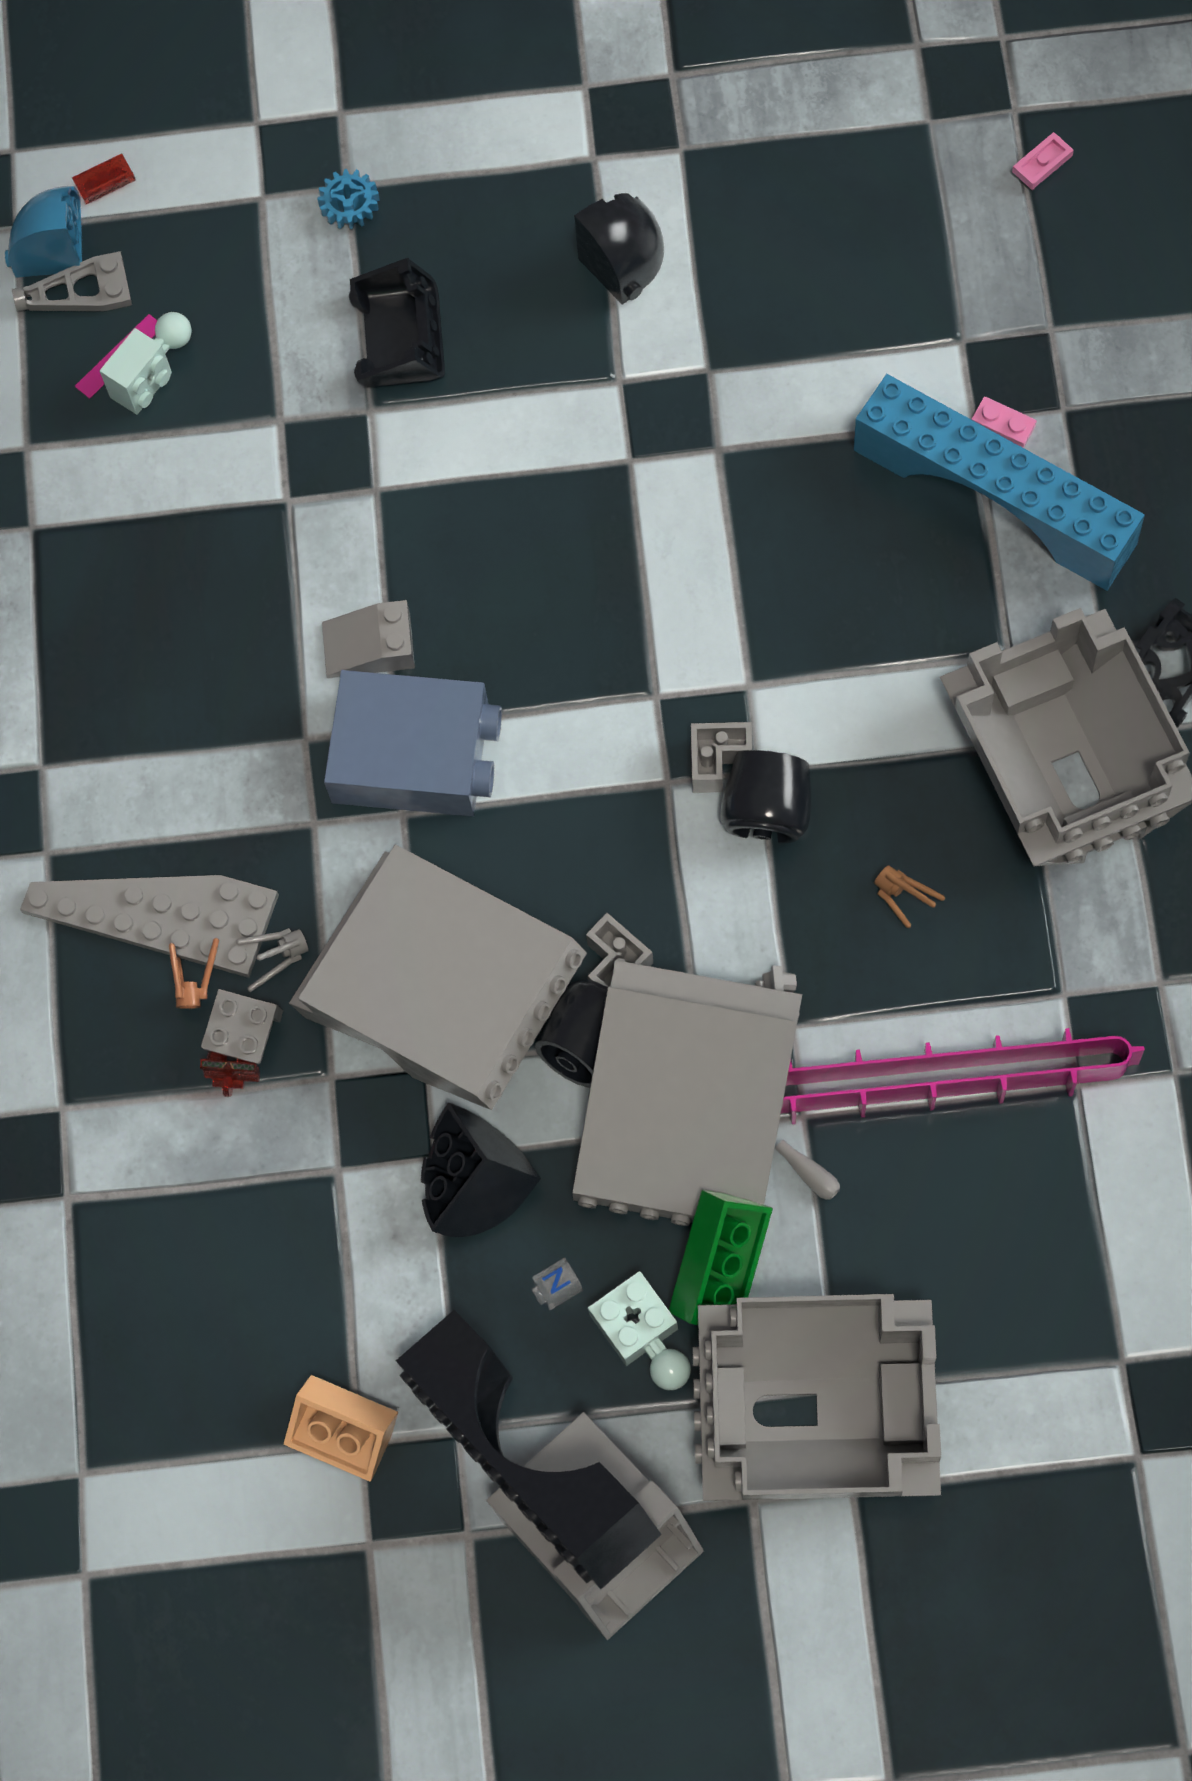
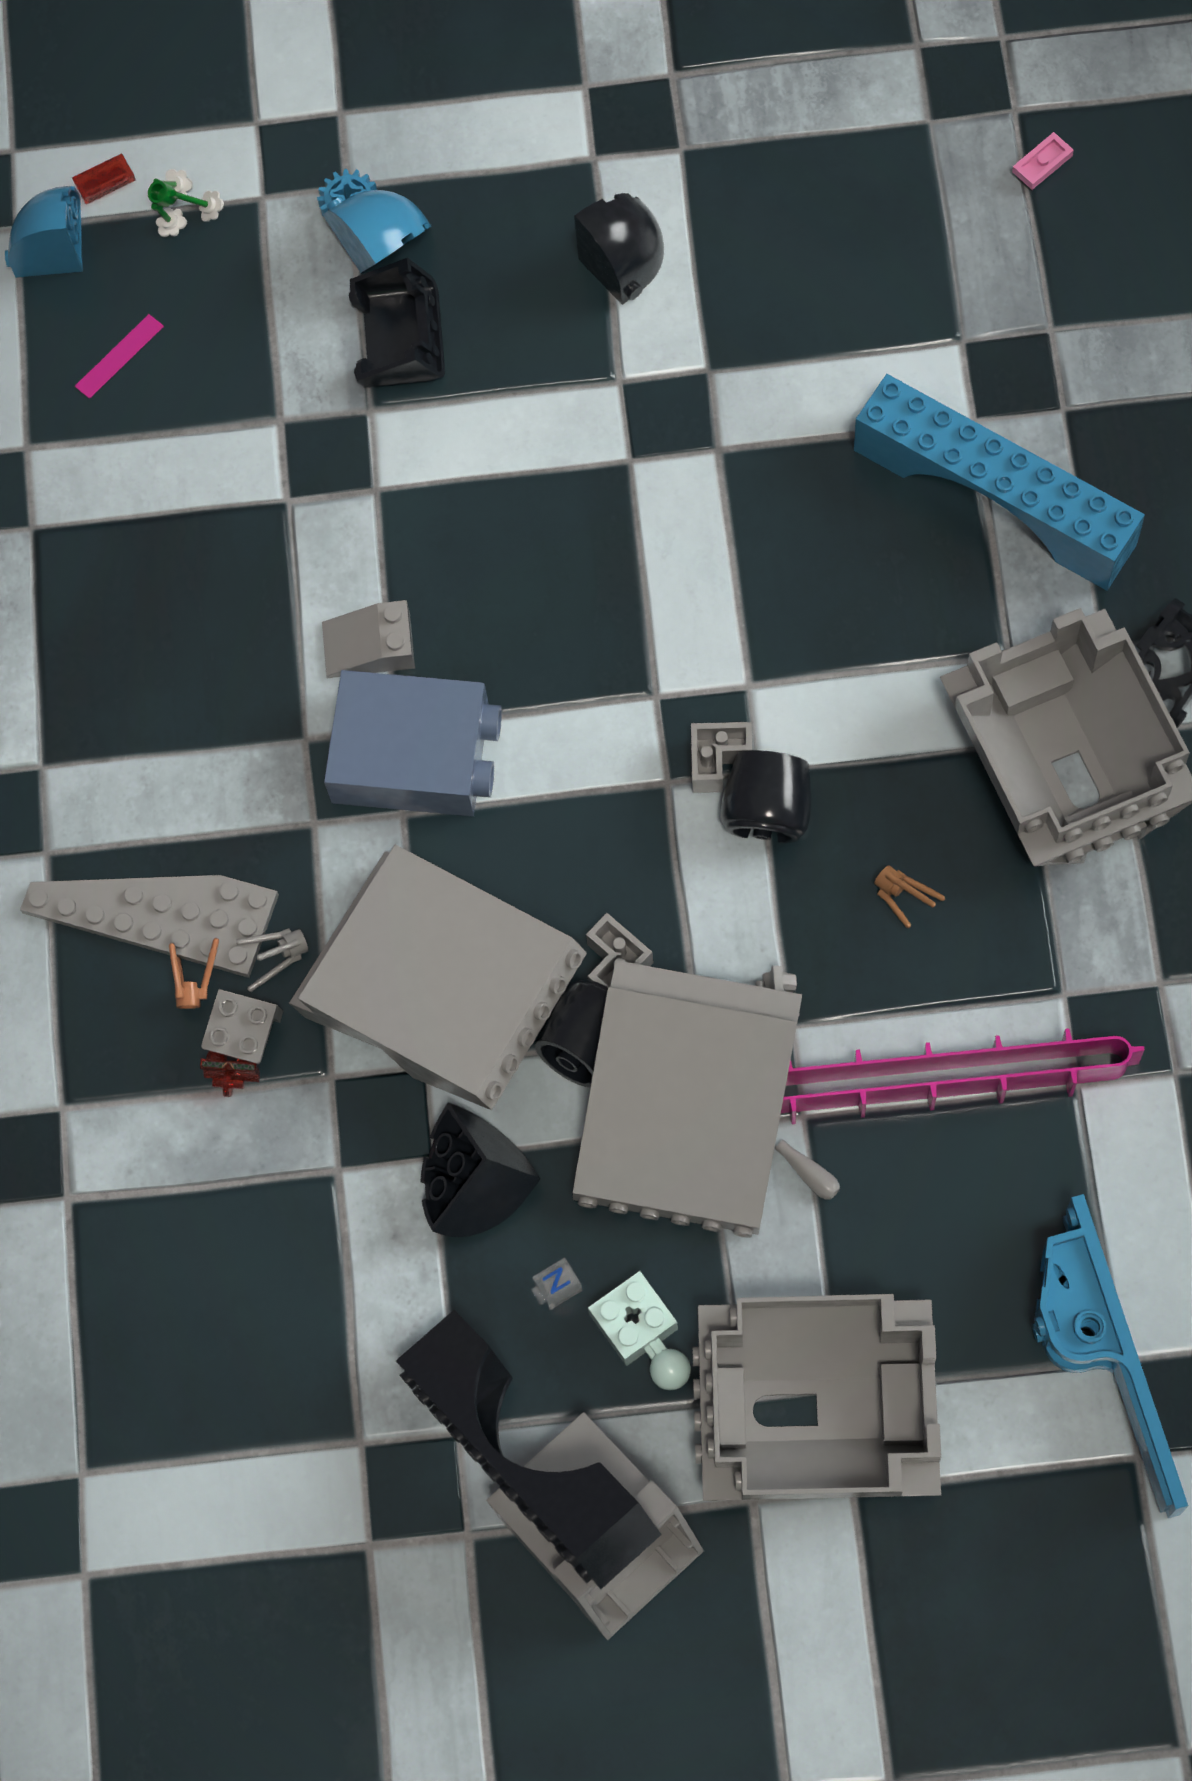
light grey plate [12,251,132,312] -> none
light aqua brick [100,312,192,415] -> none
light nougat slope [283,1375,398,1482] -> none
green slope [669,1190,773,1325] -> none
bright pink plate [971,396,1037,448] -> none
none -> white plant [148,169,224,237]
none -> dark azure brick [323,190,431,273]
none -> dark azure piece [1032,1194,1189,1518]

